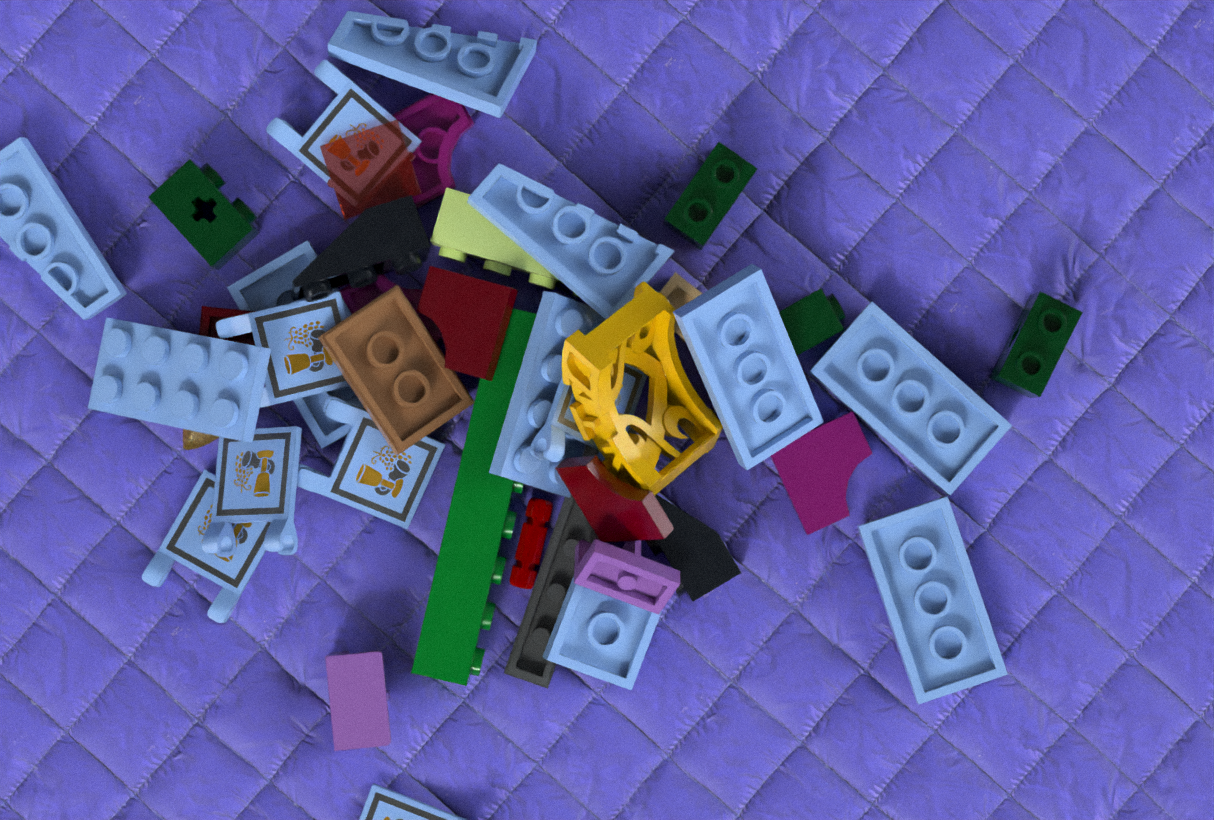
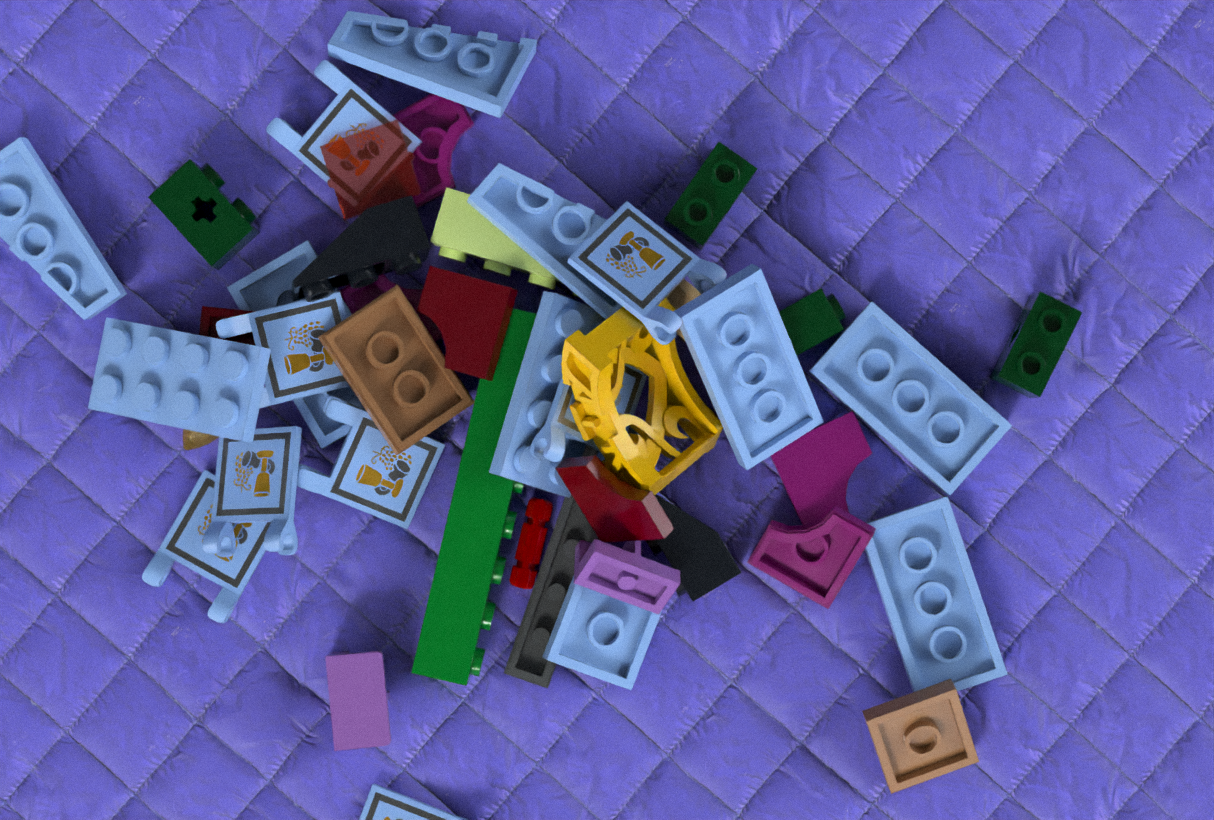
none -> light blue flag [567,201,727,345]
none -> magenta tile [747,505,876,609]
none -> medium nougat plate [862,679,979,794]

